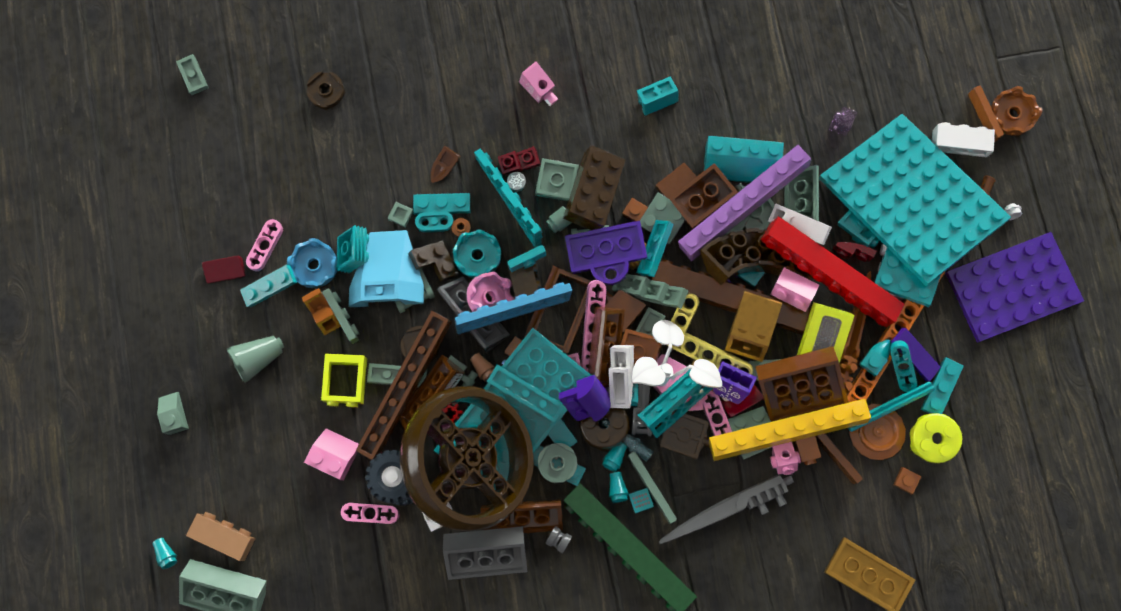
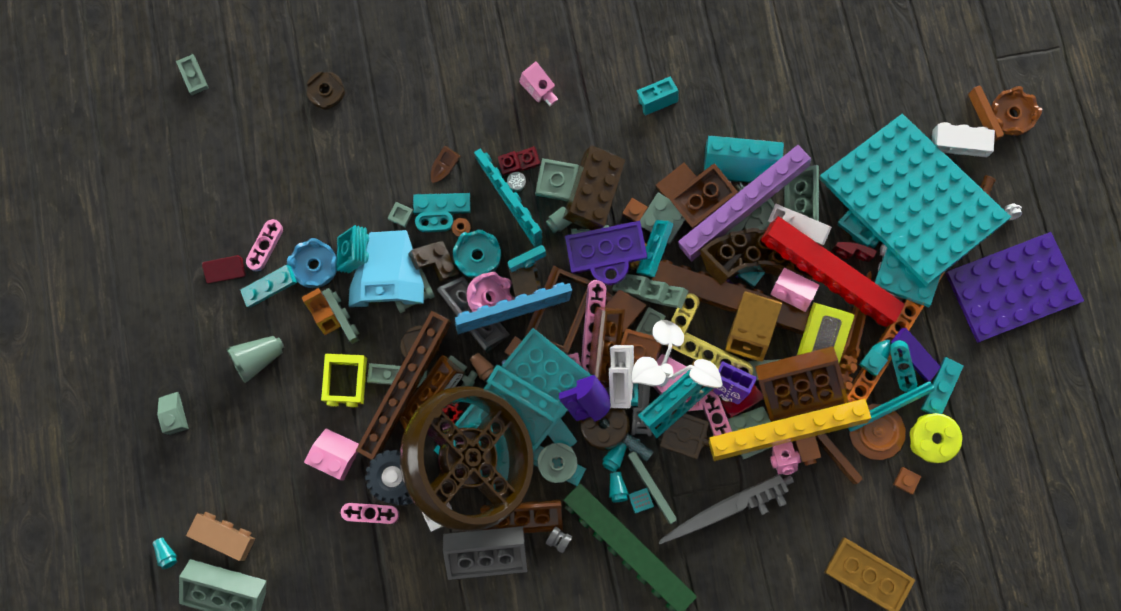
clear purple brick [829,106,857,136] -> none

